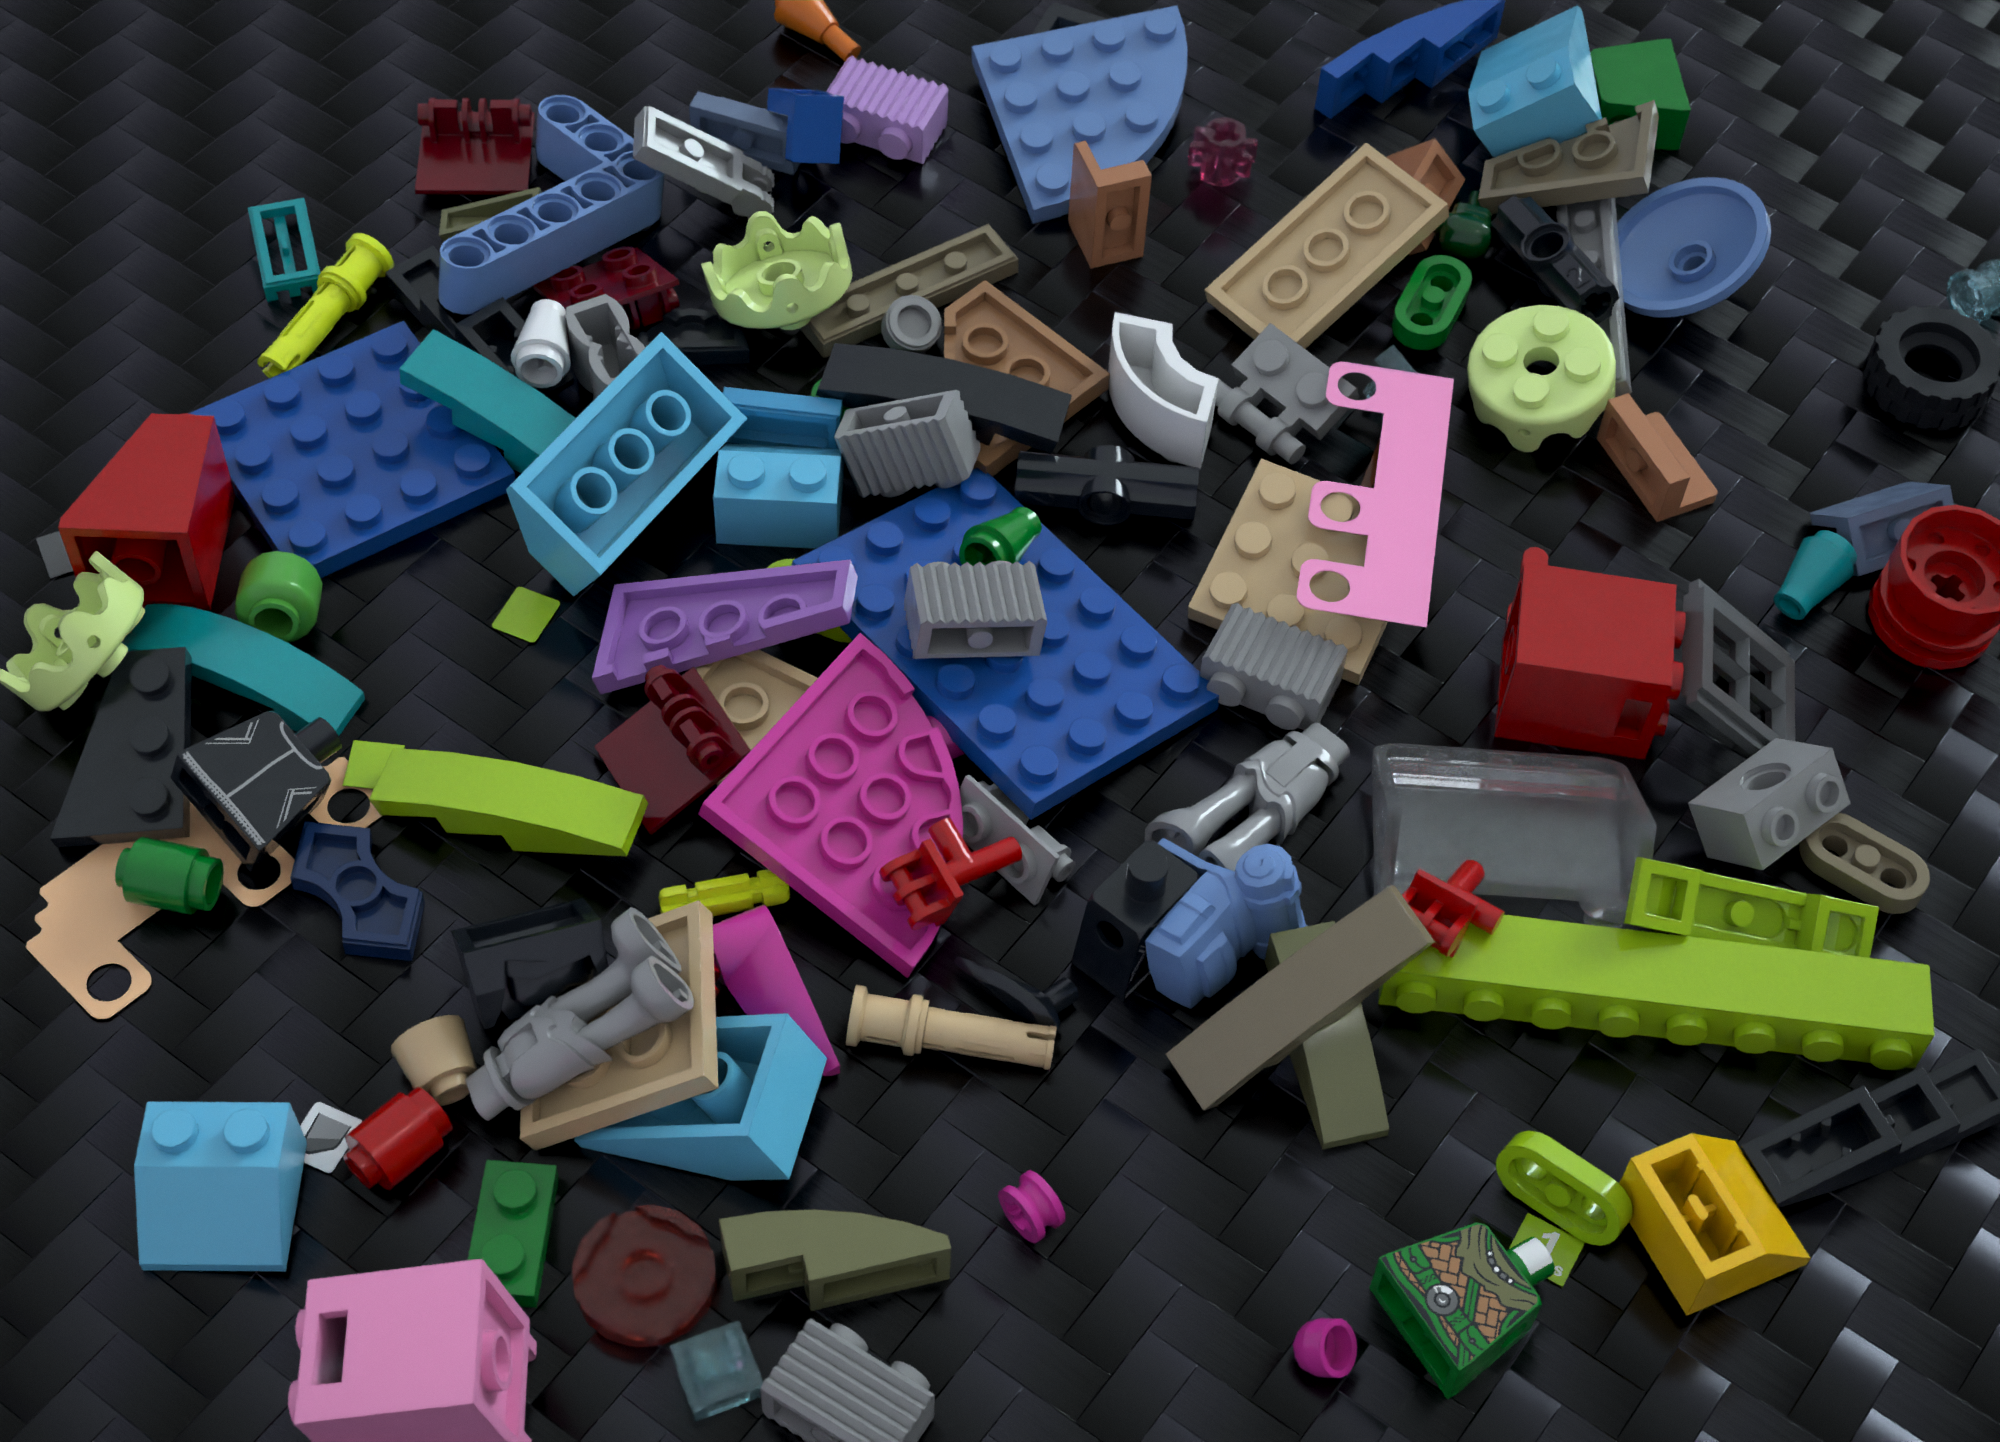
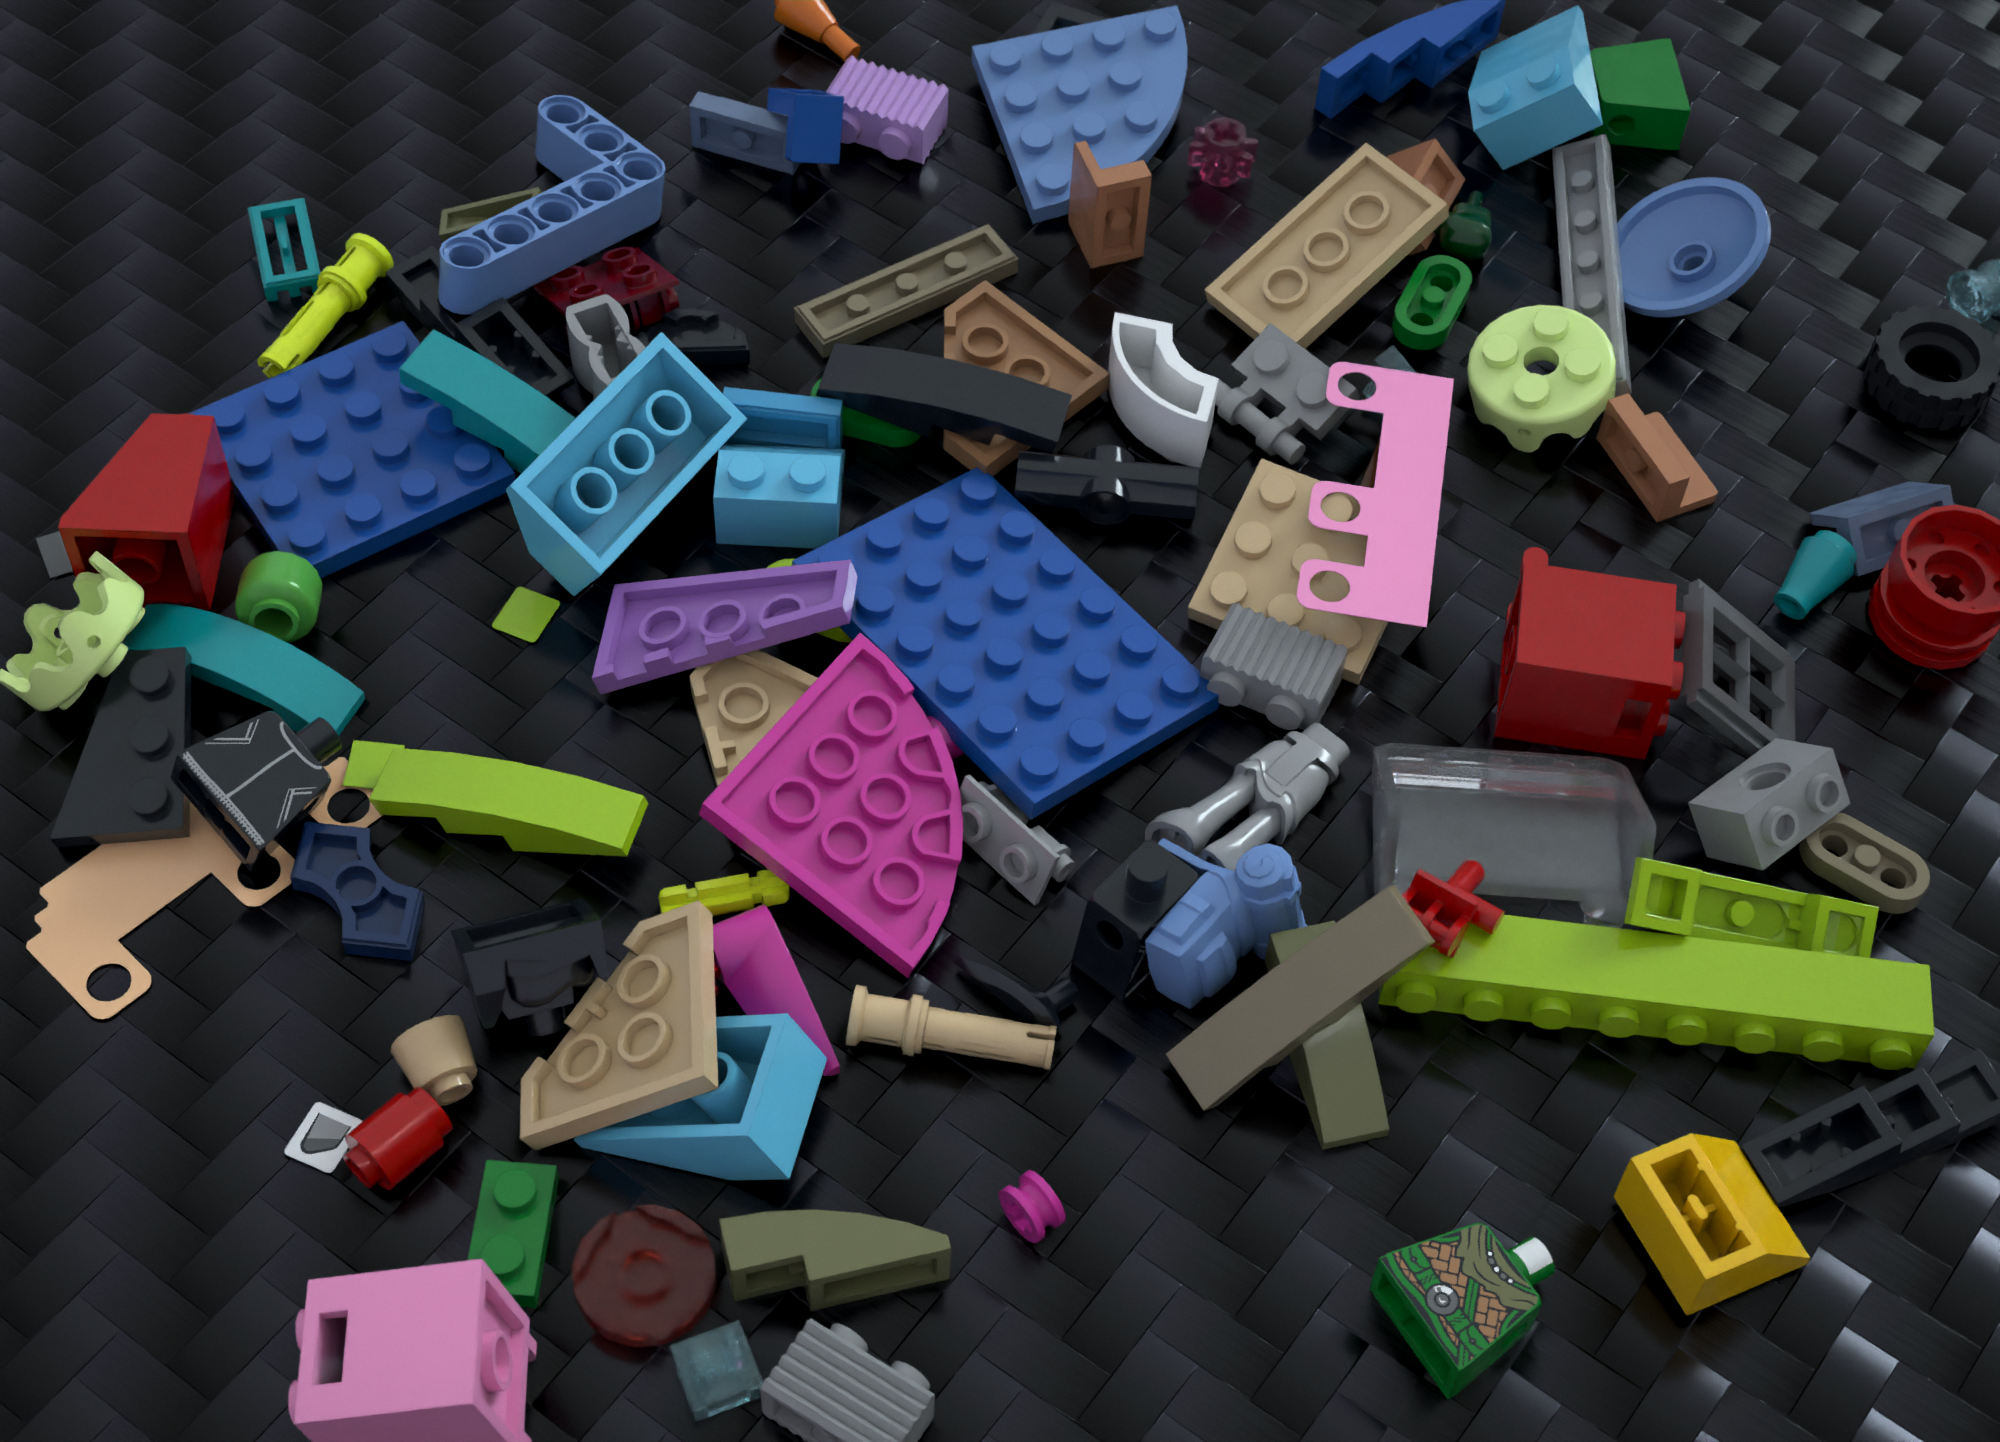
green brick [115,837,224,915] -> none
medium azure slope [134,1102,307,1271] -> none
dark red hinge [415,98,535,195] -> none
light grey piece [466,908,694,1120] -> none
white cone [511,299,571,388] -> none
dark red hinge [594,665,751,835] -> none
light grey hinge [633,106,774,219] -> none
yellowish green plate [701,211,853,330] -> none
light grey brick [834,390,980,498] -> none
red arm [879,818,1022,930] -> none
light grey tile [881,295,942,354] -> none
light grey brick [904,561,1047,659] -> none
green cone [959,506,1042,566] -> none
dark pink hinge [1293,1318,1357,1378] -> none
dark tan wing [1478,100,1659,214] -> none
black piece [1491,195,1620,325] -> none
lime plate [1496,1131,1633,1246] -> none
lime sticker [1509,1213,1585,1287] -> none

